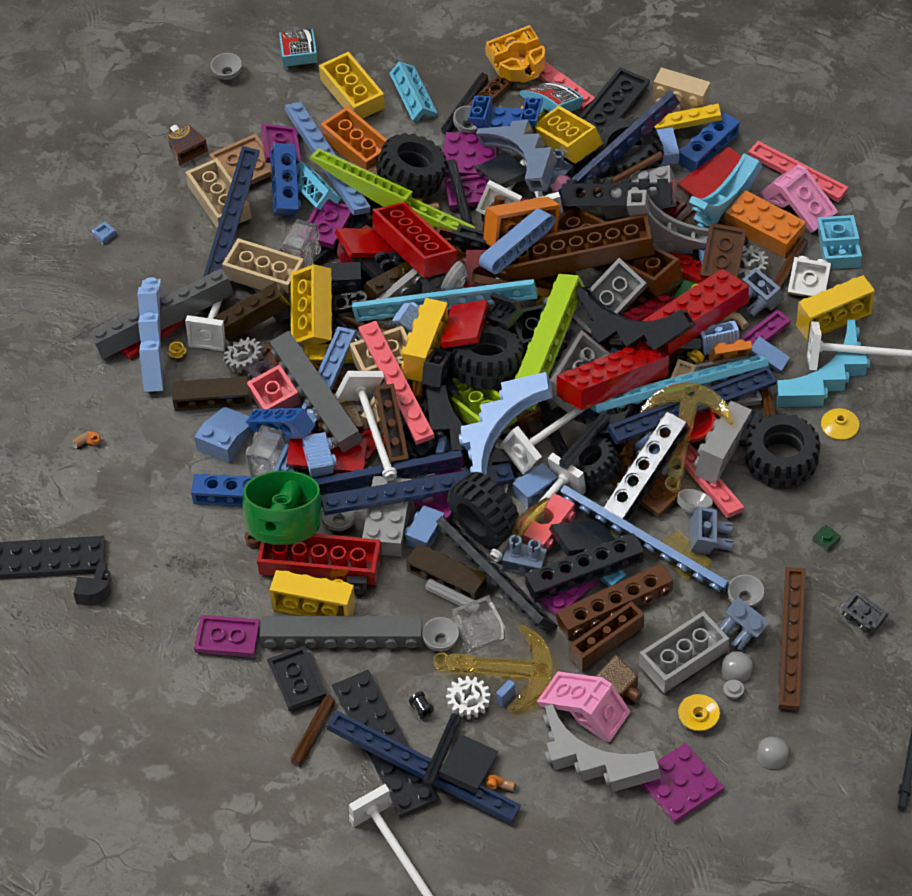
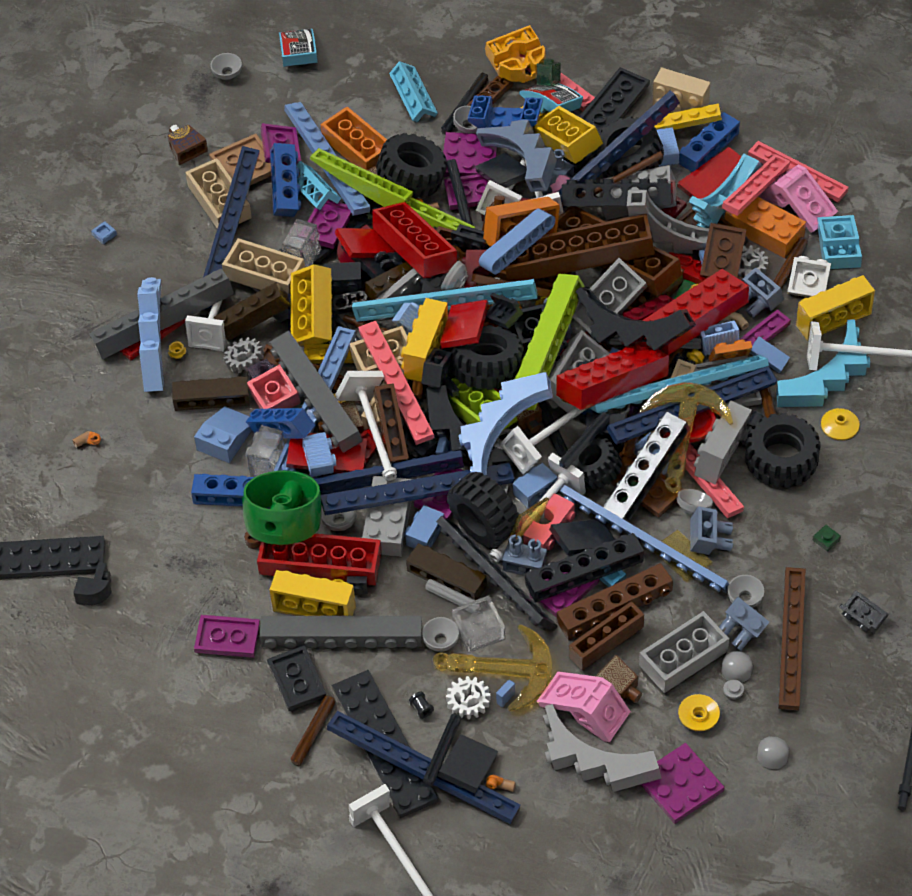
yellow brick [319,51,385,119] -> none
none -> clear green brick [537,59,561,86]
none -> coral plate [722,154,791,216]

